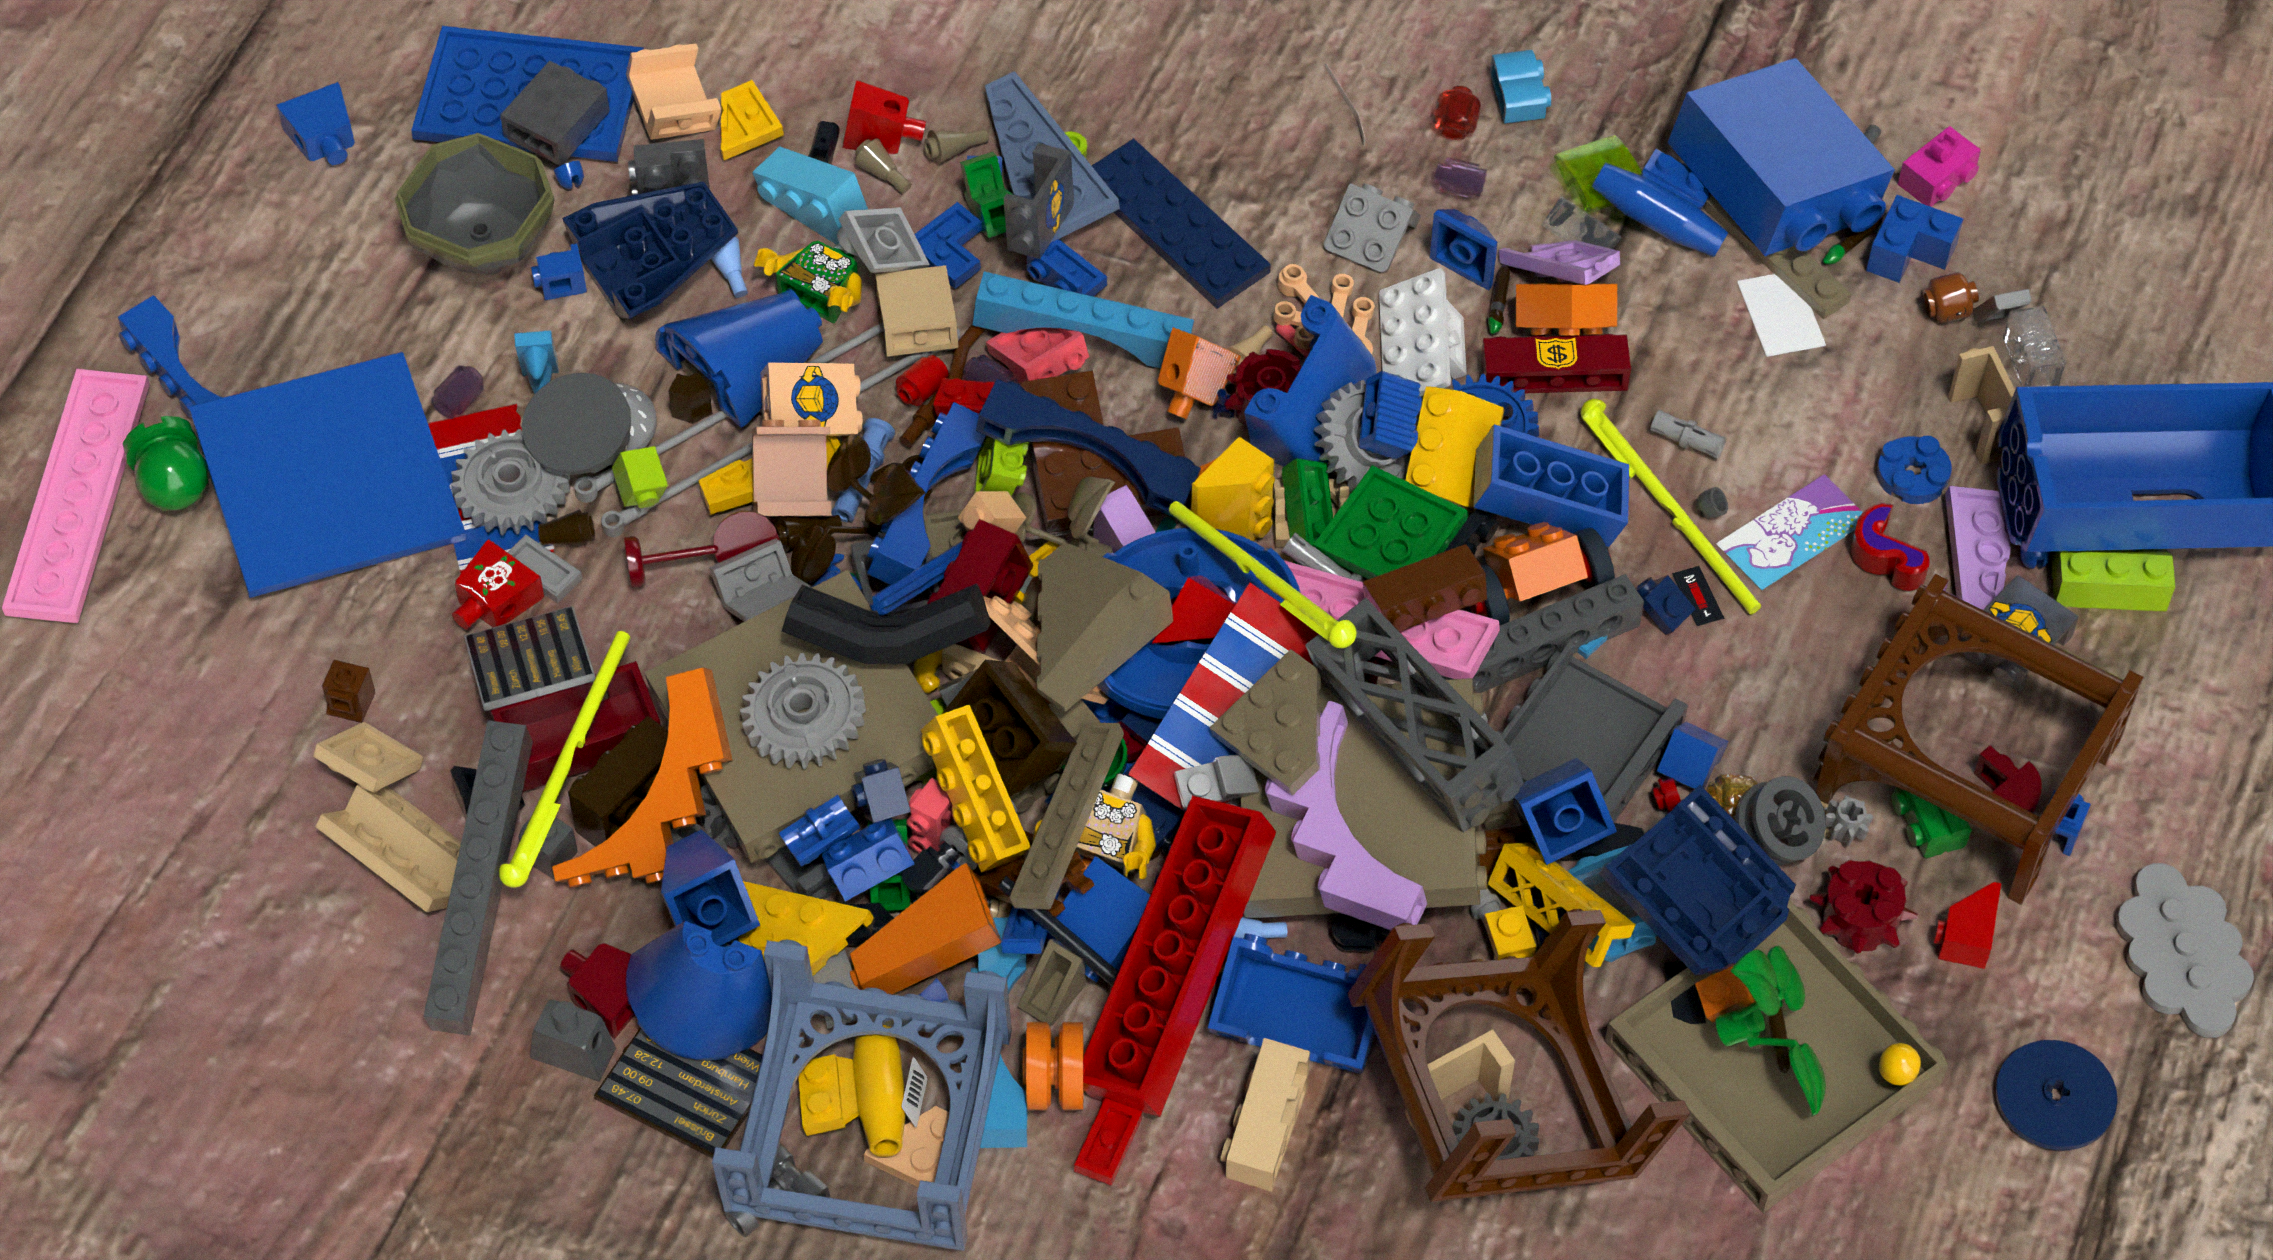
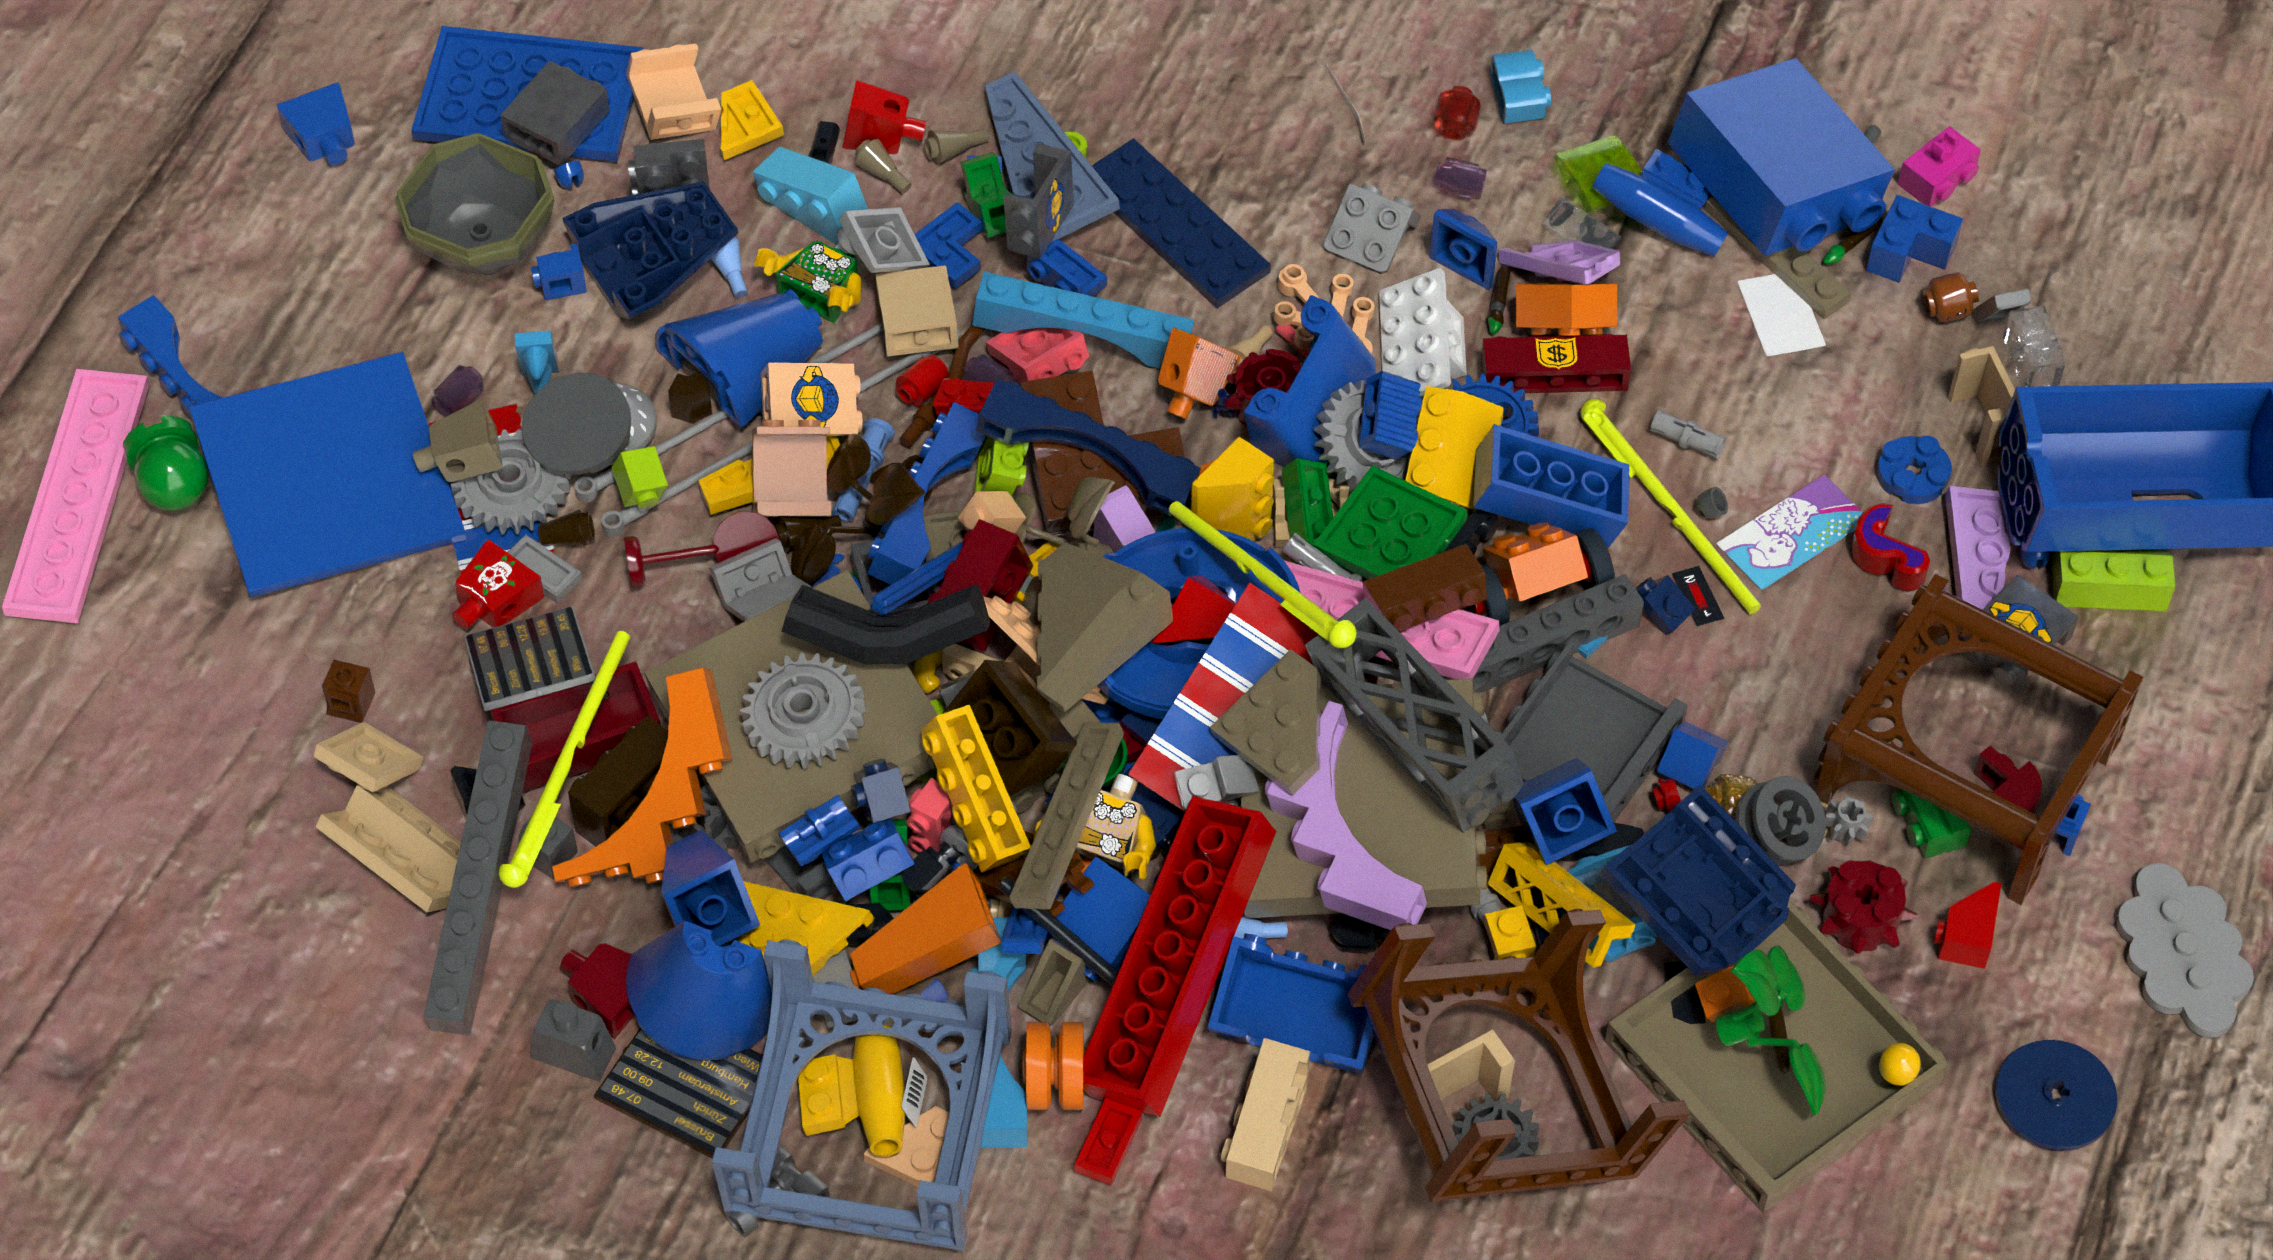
none -> dark tan torso [413,399,503,482]

